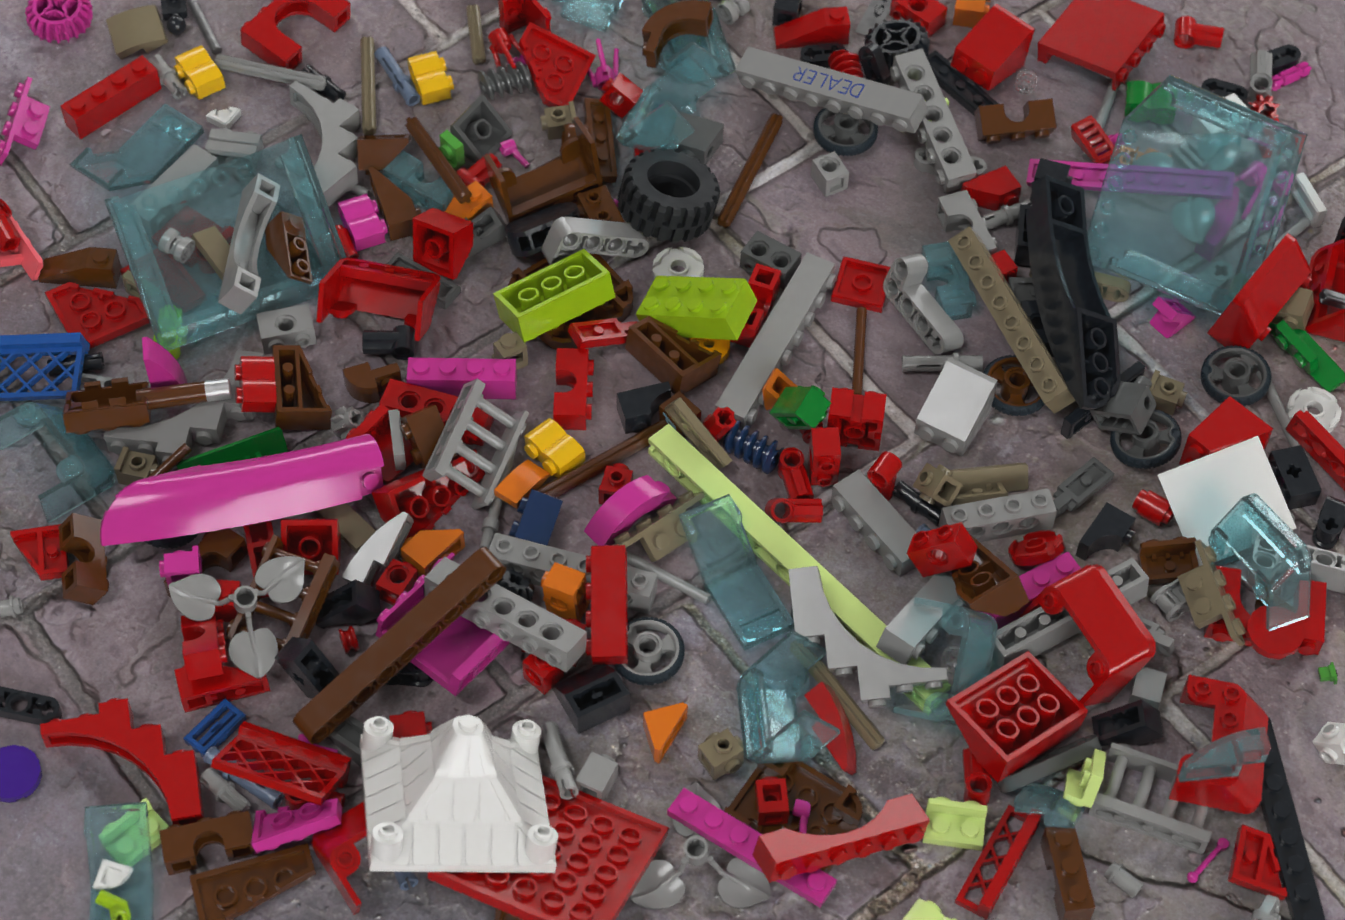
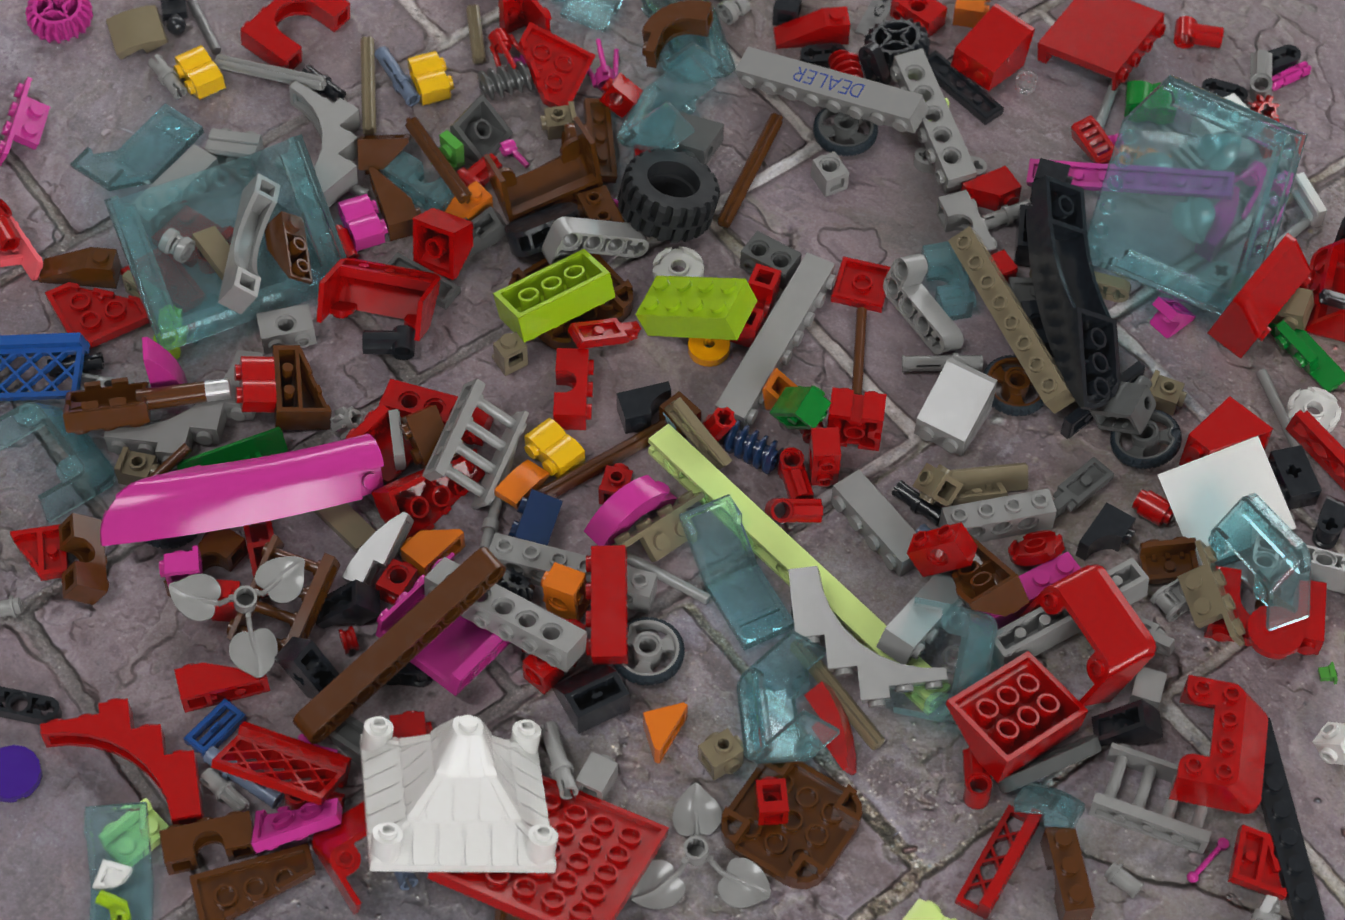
red brick [60,55,162,140] -> none
red arch [181,612,228,681] -> none
white tile [206,107,242,129] -> none
red slope [281,519,342,575] -> none
reddish brown brick [342,362,402,403] -> none
dark pink brick [406,357,517,400] -> none
reddish brown wedge [625,316,722,395] -> none
dark pink plate [667,788,837,908] -> none
red arch [752,793,930,883] -> none
dark pink hand [792,799,811,834] -> none
red piece [867,451,903,501] -> none
yellowish green bracket [922,797,988,851] -> none
reddish brown arch [974,98,1057,144] -> none
yellowish green bracket [1063,749,1106,808] -> none
clear light blue slope [1178,727,1271,782] -> none
dark grey wheel [1201,345,1271,406] -> none

